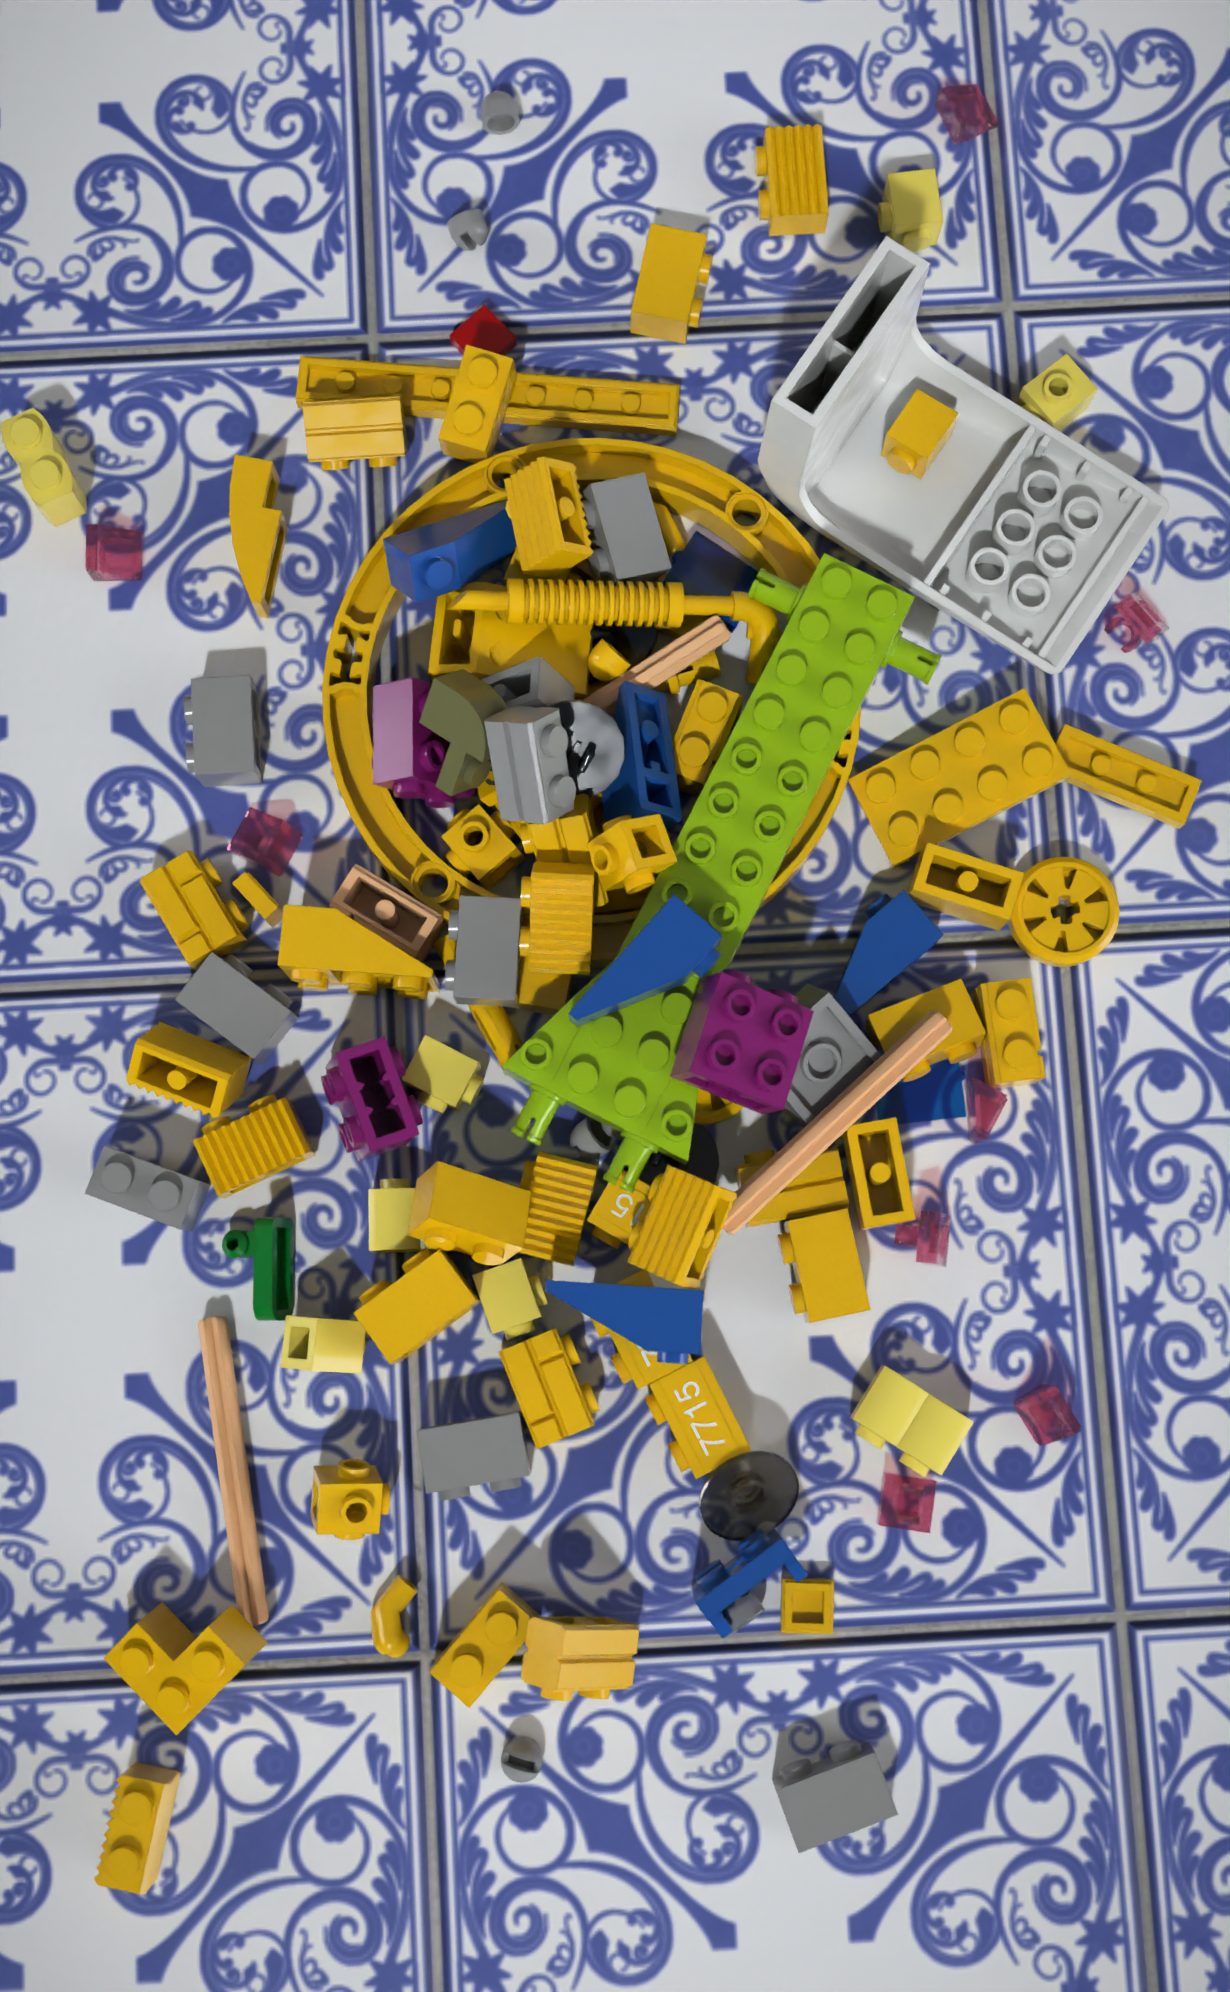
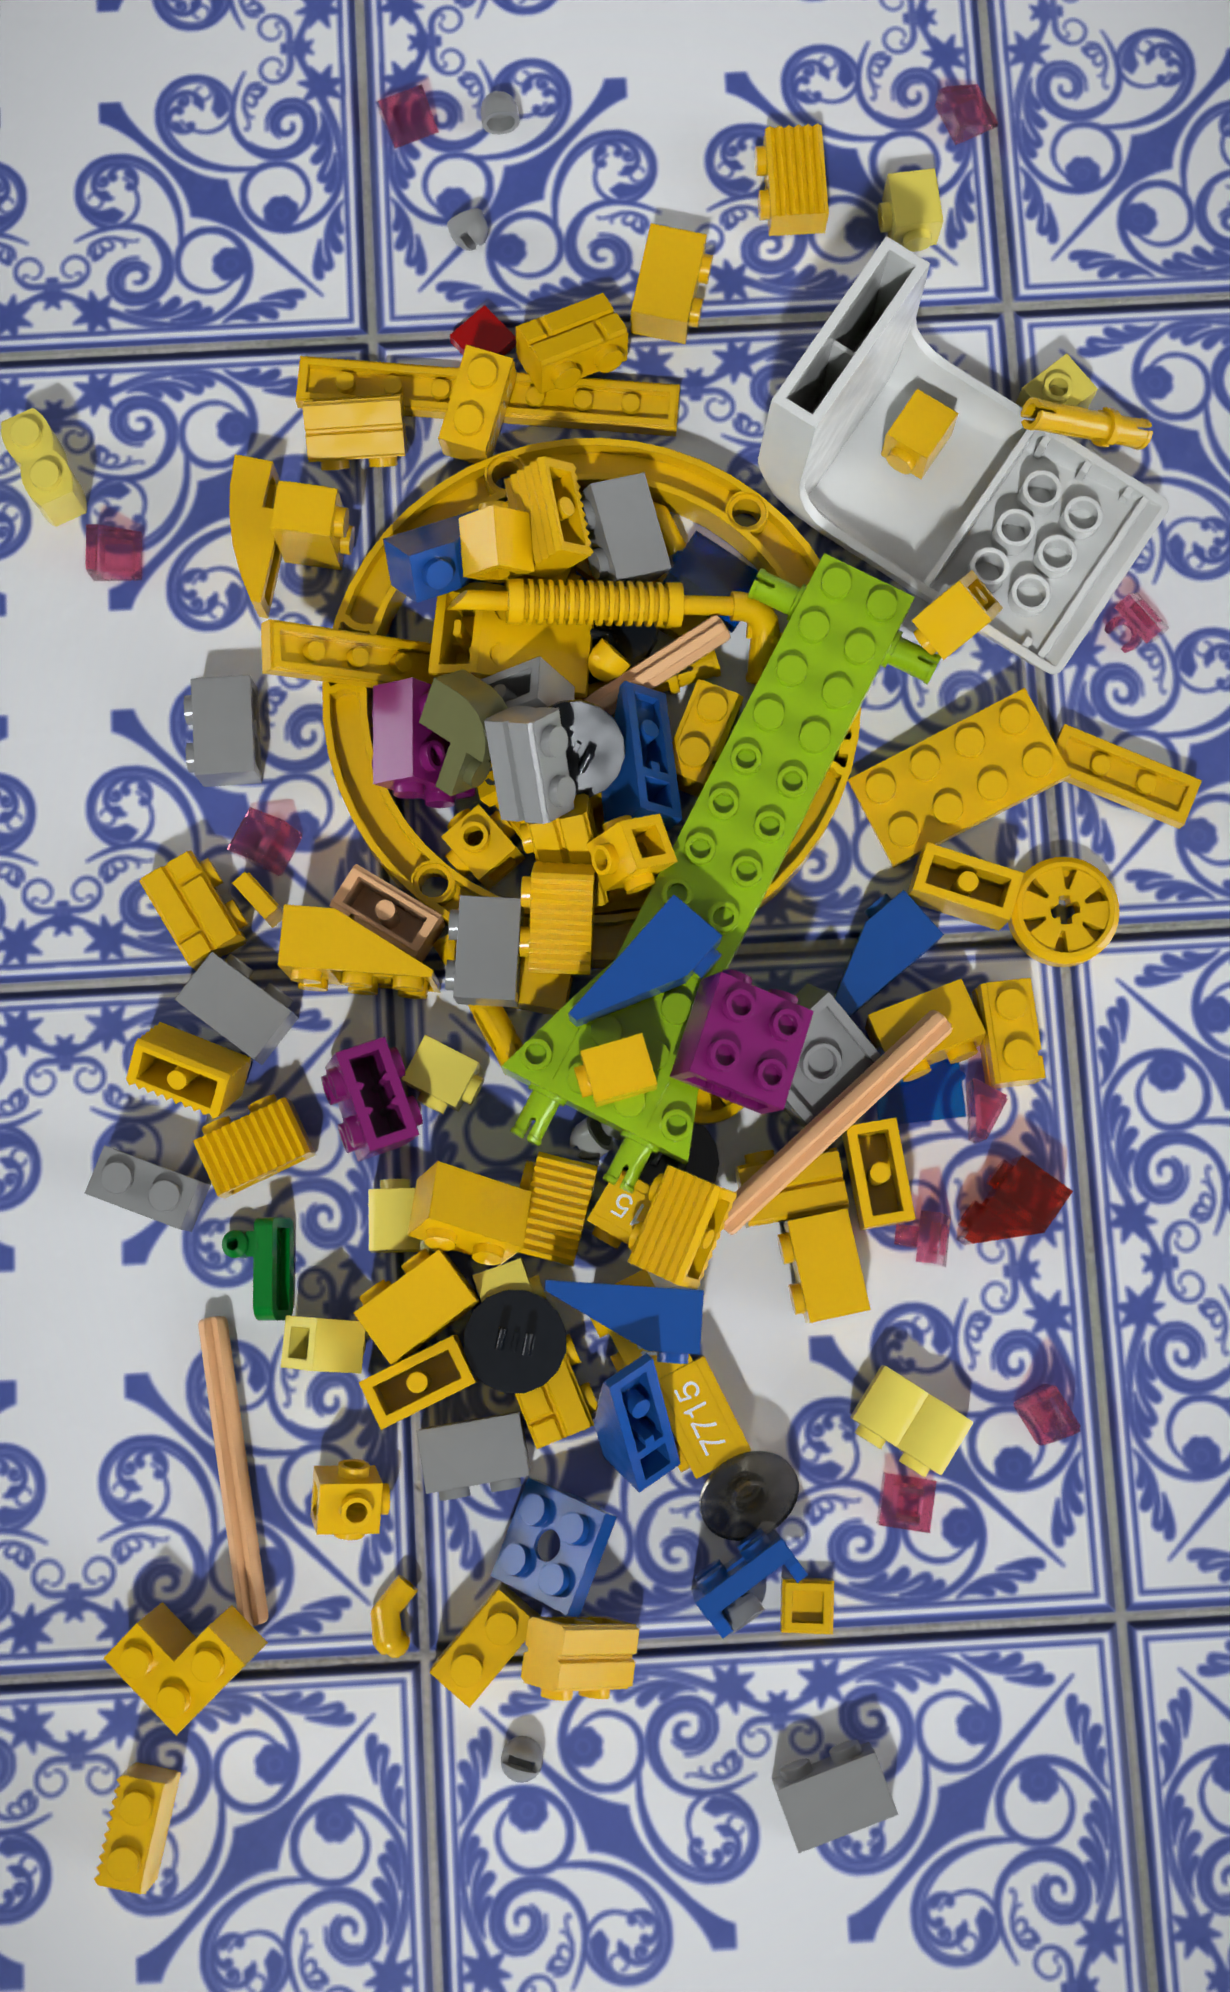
none -> yellow tile [261,619,433,688]
none -> yellow brick [270,480,355,570]
none -> yellow brick [358,1335,479,1430]
none -> clear pink slope [376,84,439,149]
none -> yellow brick [459,501,534,584]
none -> black piece [464,1290,566,1393]
none -> piece [490,1477,617,1618]
none -> yellow brick [516,293,628,394]
none -> yellow brick [573,1033,658,1107]
none -> blue slope [594,1353,681,1493]
none -> yellow brick [912,570,1003,660]
none -> clear red slope [956,1155,1073,1246]
none -> yellow pin [1021,397,1153,450]

